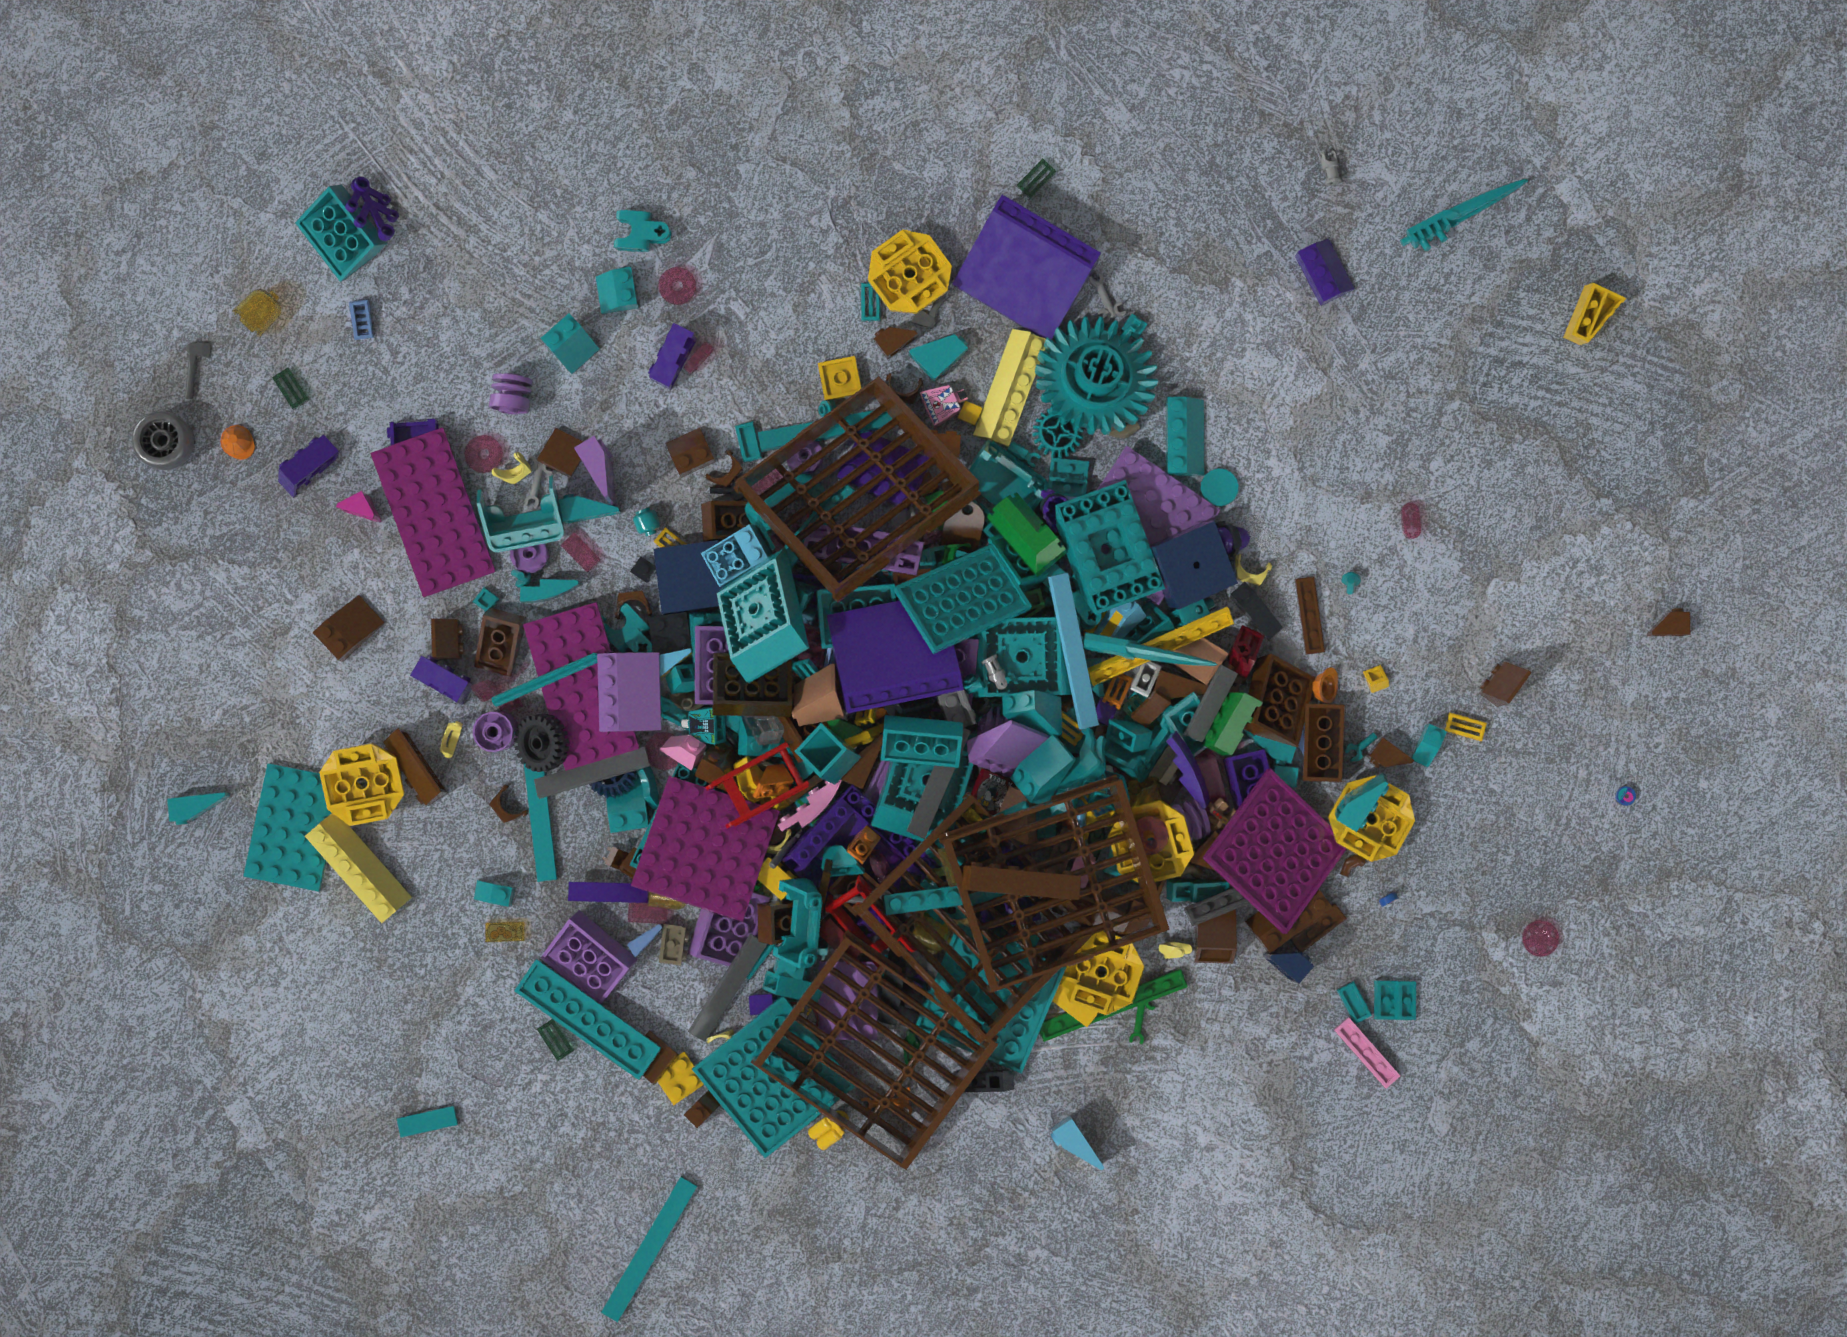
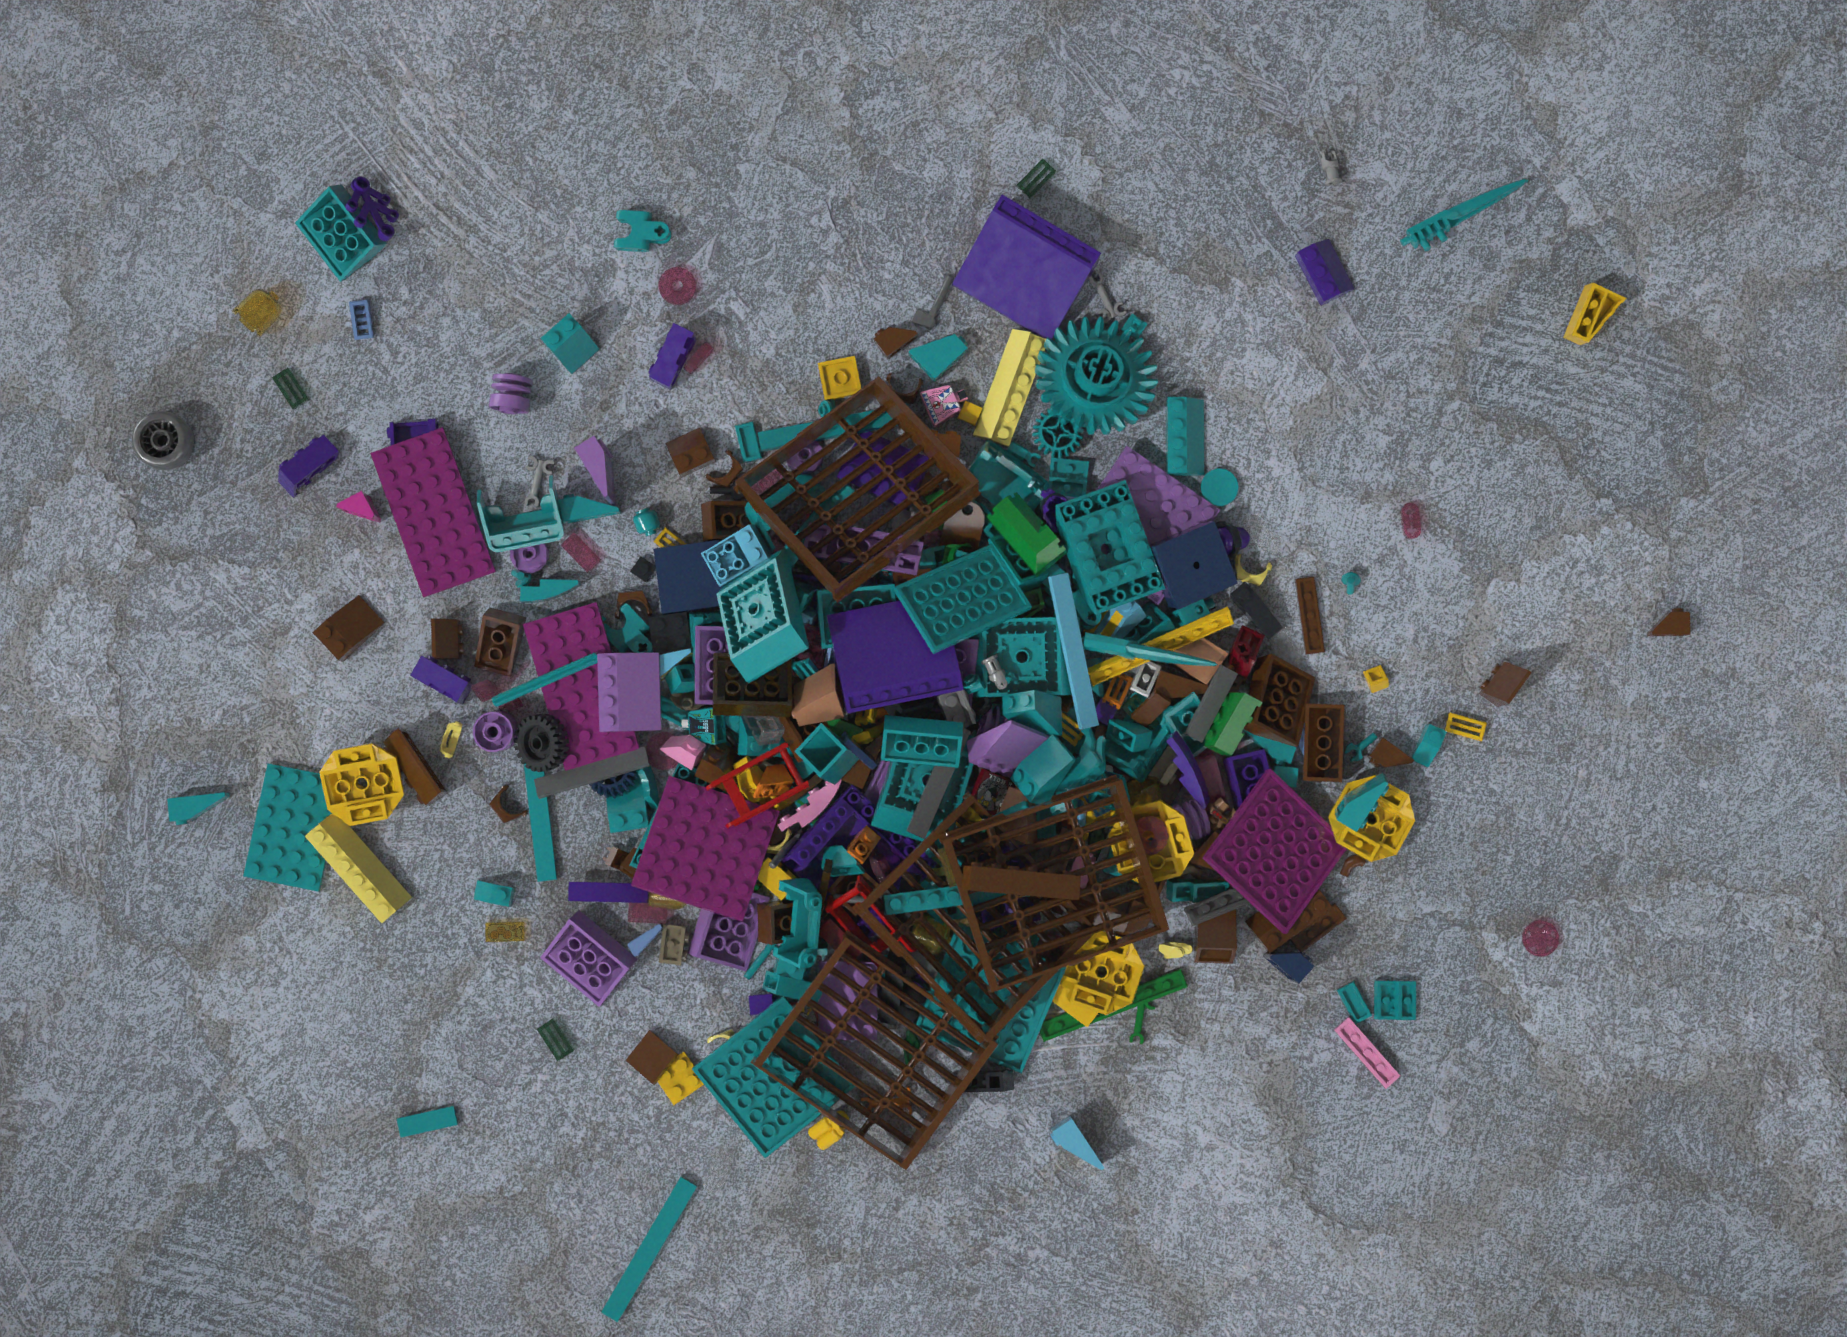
dark grey piece [185,343,211,399] -> none
orange piece [220,425,255,460] -> none
clear pink tile [464,435,503,474] -> none
teal tile [472,587,500,612] -> none
light yellow helmet [492,452,532,484] -> none
teal plate [514,959,662,1080] -> none
reddish brown tile [537,428,583,478] -> none
teal slope [596,267,639,314] -> none
reddish brown slope [684,1090,721,1128] -> none
dark grey tile [688,933,767,1042] -> none
teal tile [861,283,880,322] -> none
yellow piece [868,229,952,314] -> none
dark tan arm [1109,423,1141,439] -> none
orange piece [1312,667,1338,704] -> none
blue tile [1379,892,1399,907] -> none
tile [1615,786,1636,806] -> none
none -> dark blue tile [841,731,877,770]

